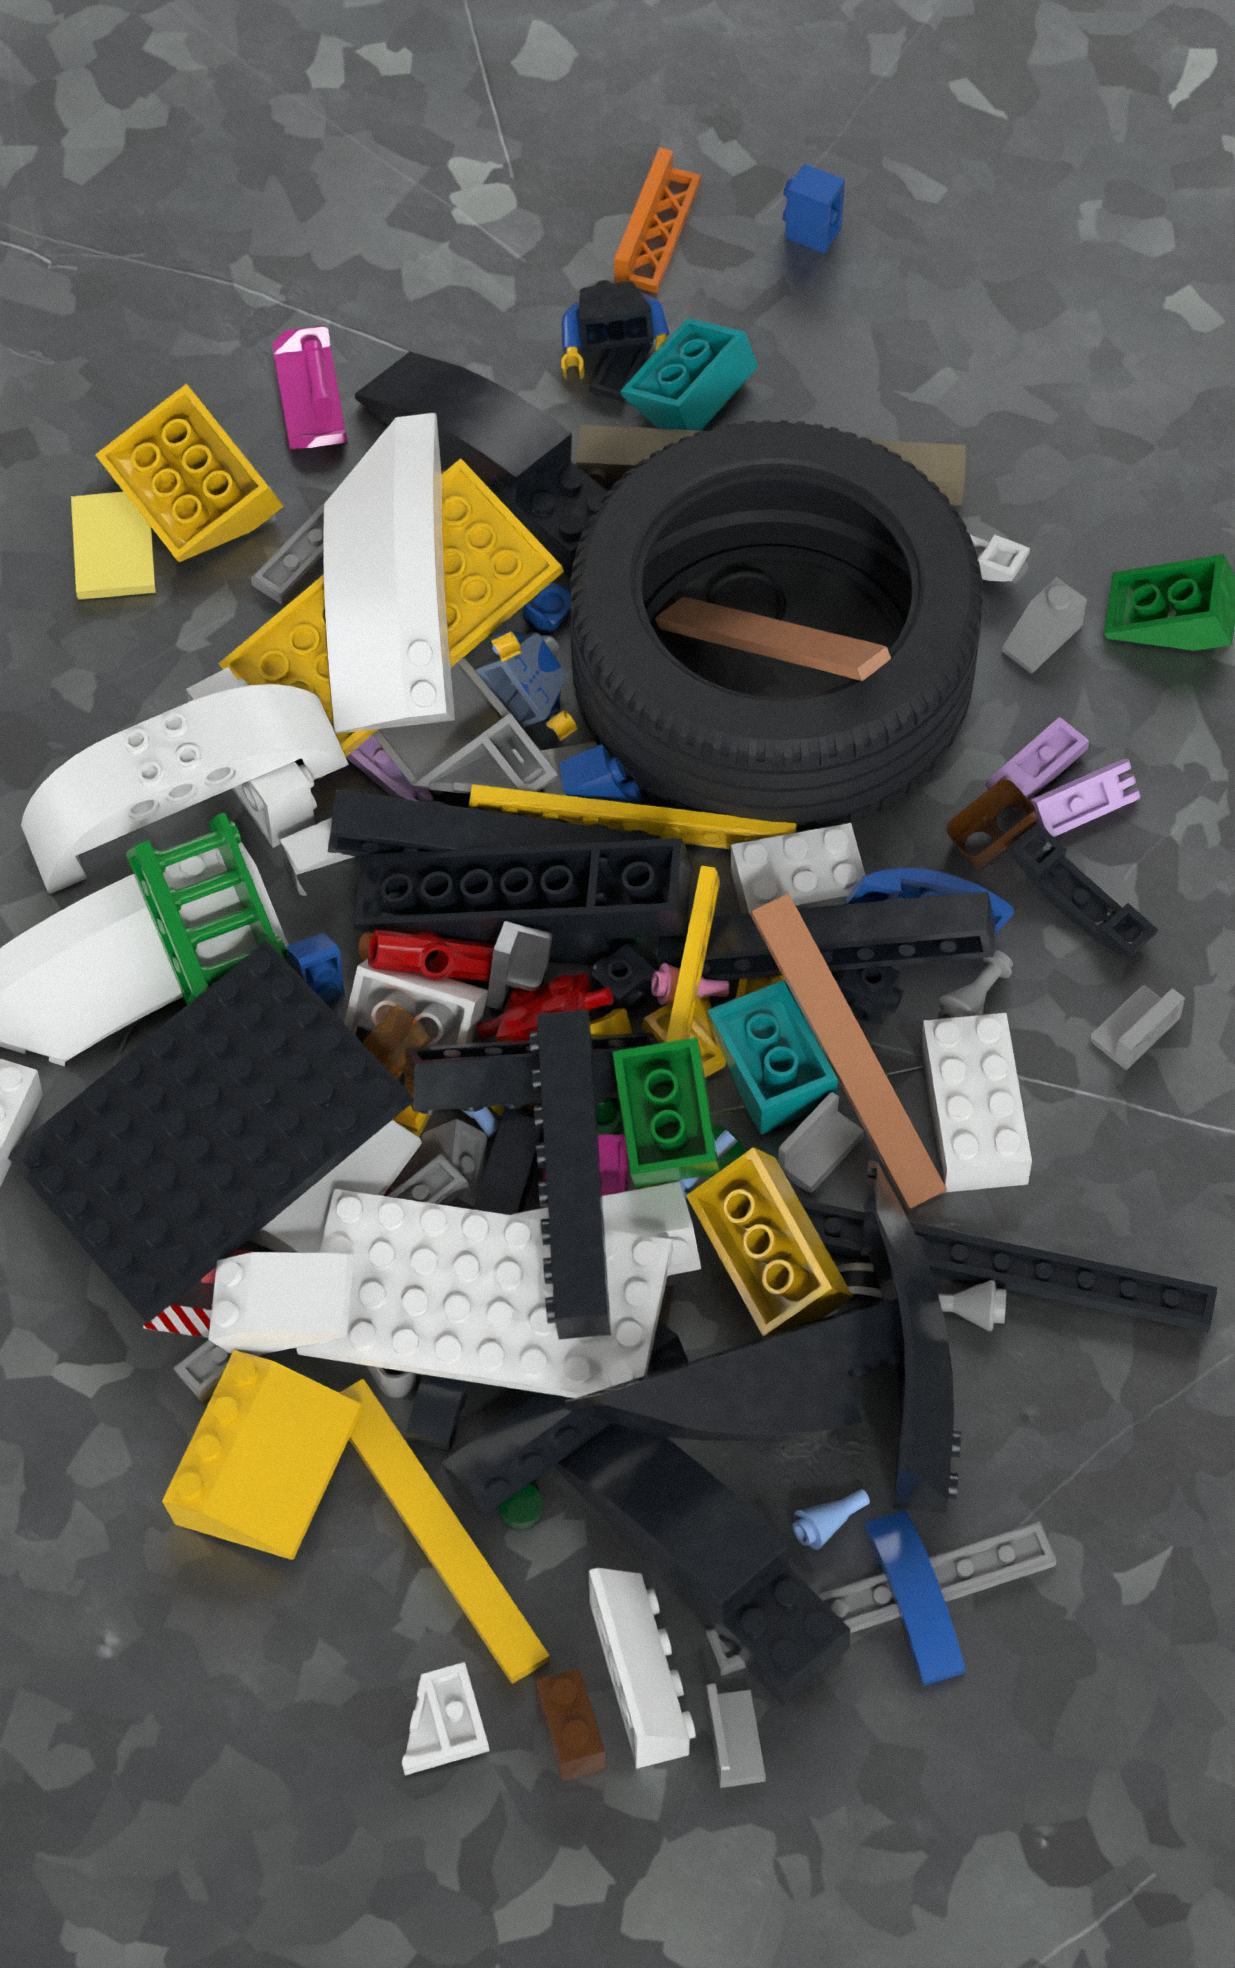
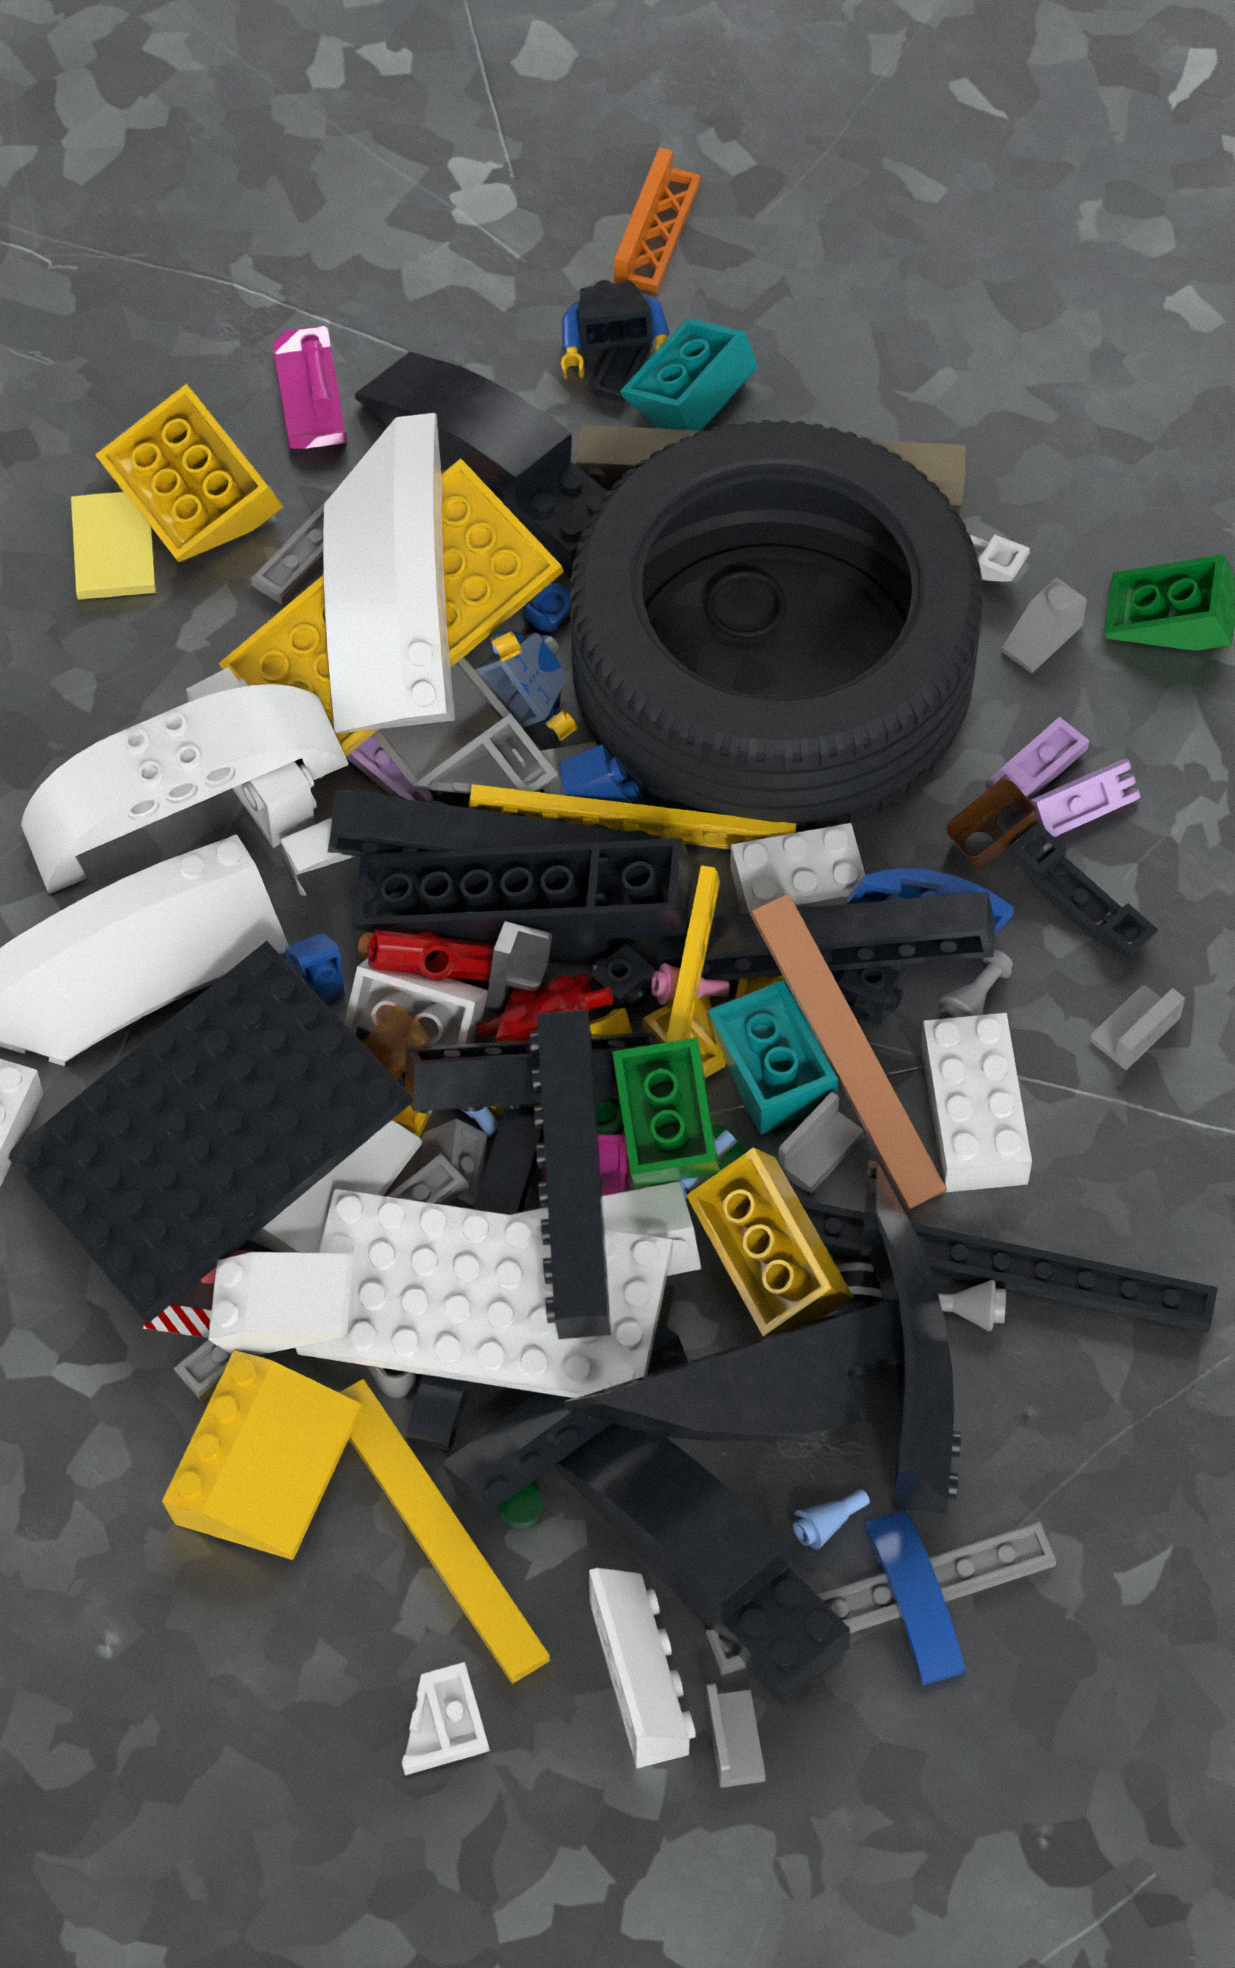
green fence [125,812,287,1005] -> none
reddish brown brick [536,1668,605,1782] -> none
nougat tile [655,597,891,681] -> none
blue brick [782,163,845,254] -> none

